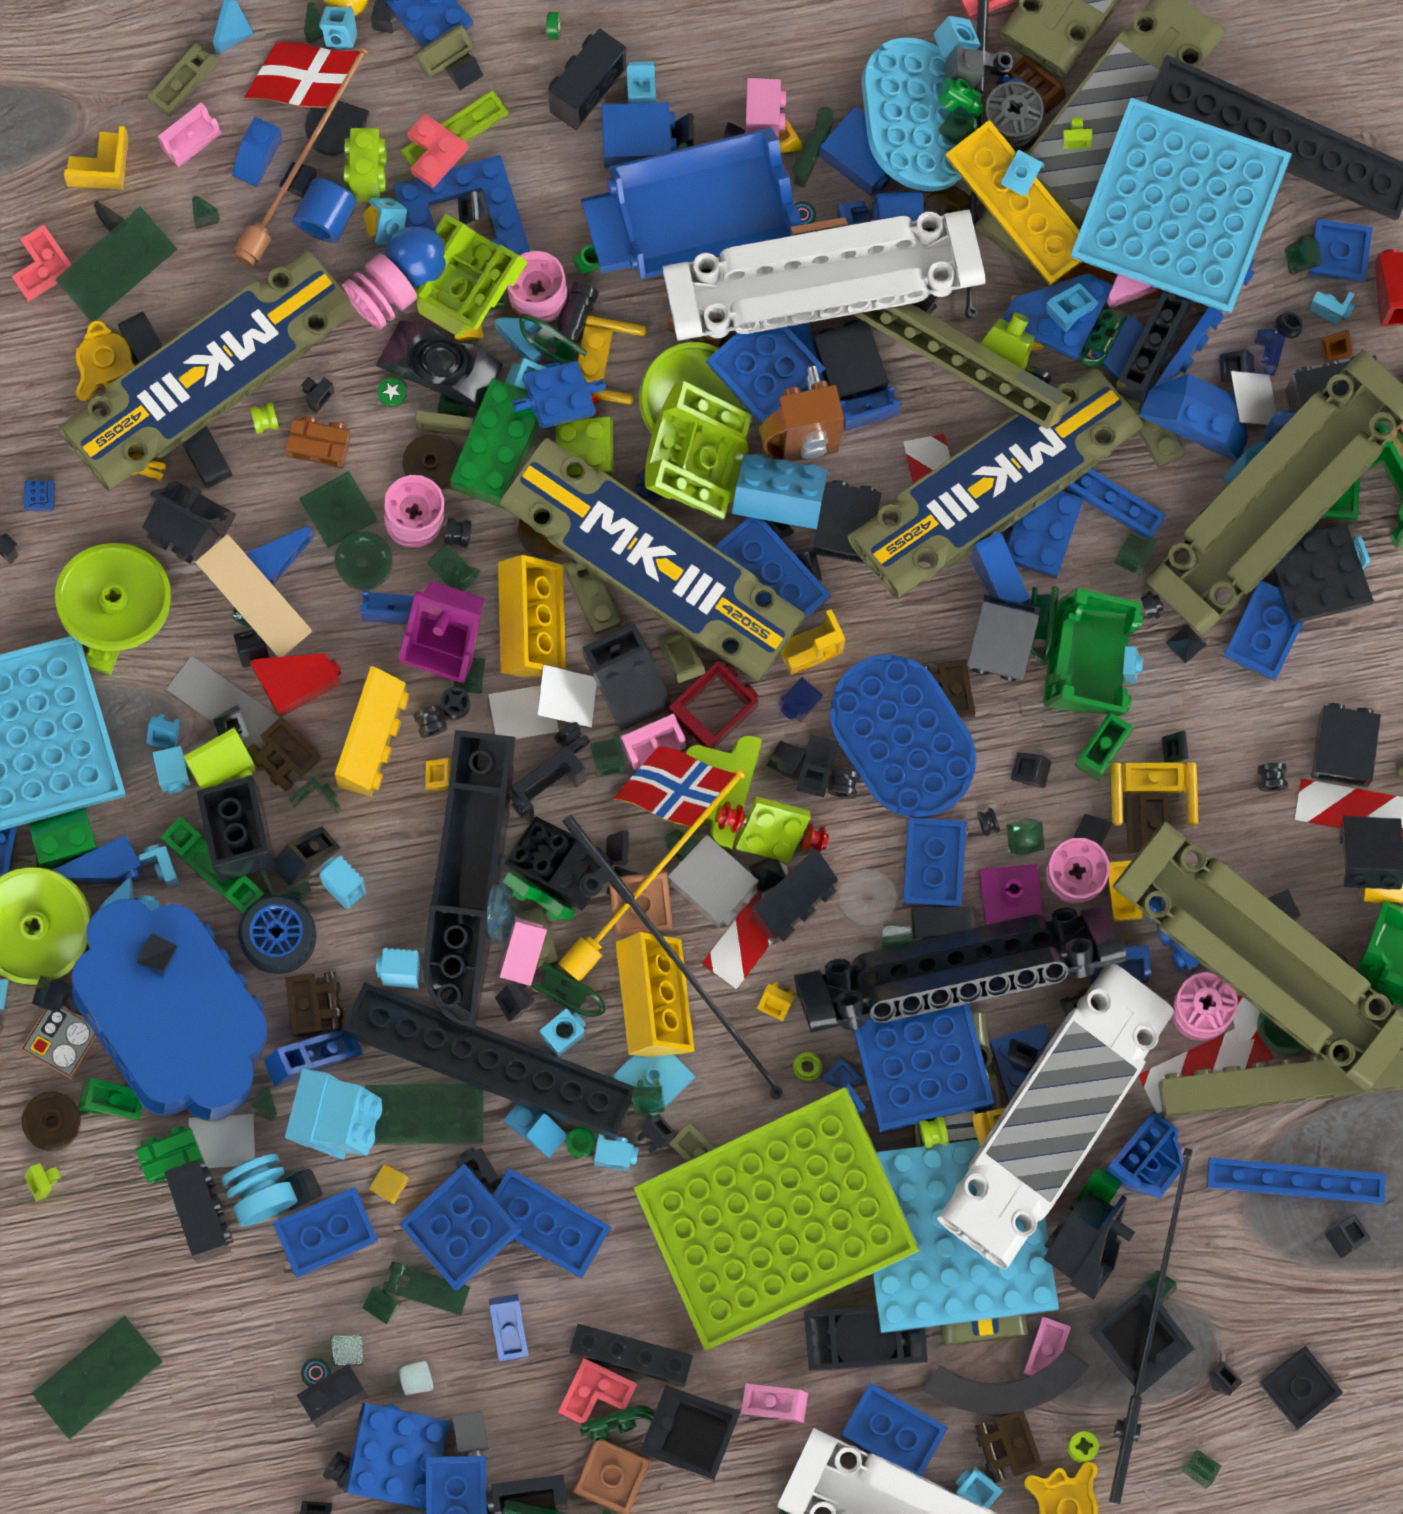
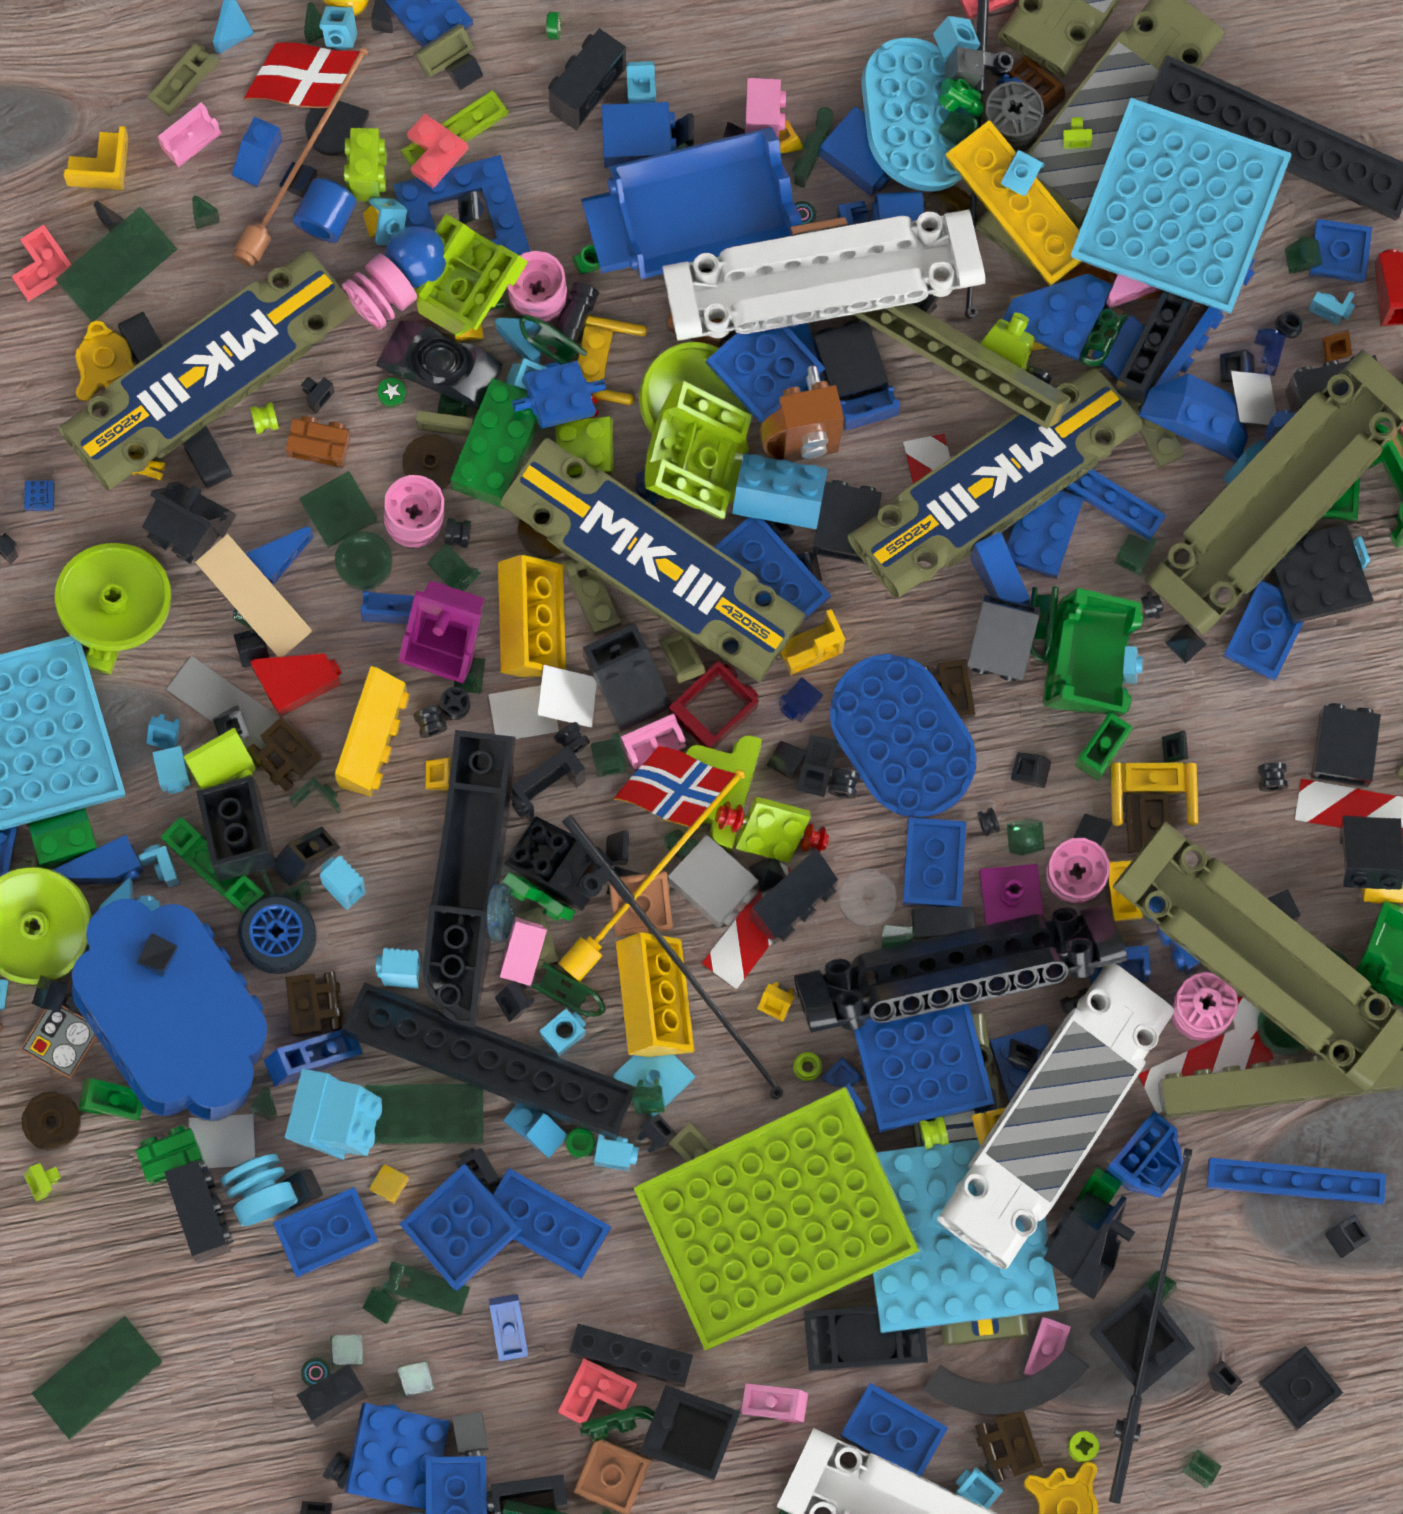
dark azure slope [1047,283,1098,332] -> none

